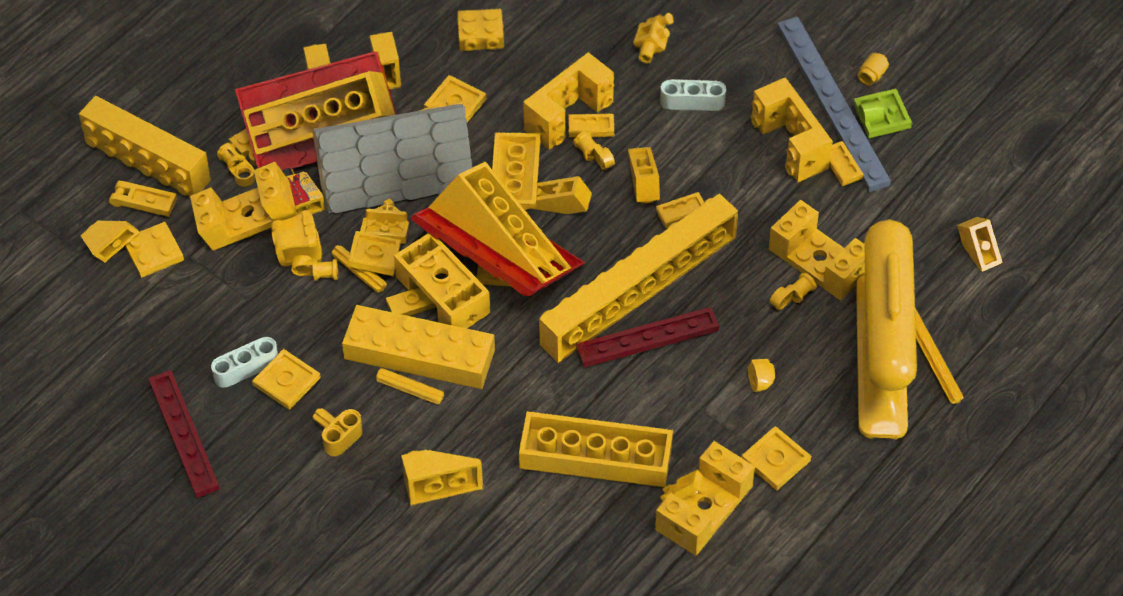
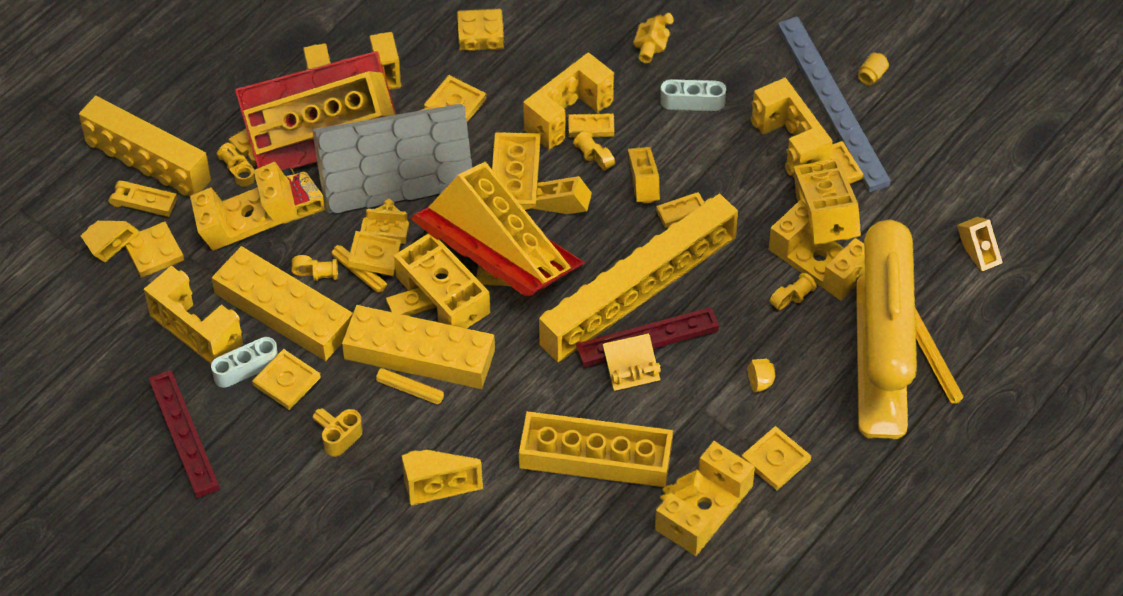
yellow piece [271,209,323,266] -> none
lime plate [853,89,912,138] -> none
none -> yellow plate [144,266,243,364]
none -> yellow brick [212,246,353,361]
none -> yellow hinge [603,334,661,391]
none -> yellow plate [793,158,861,244]

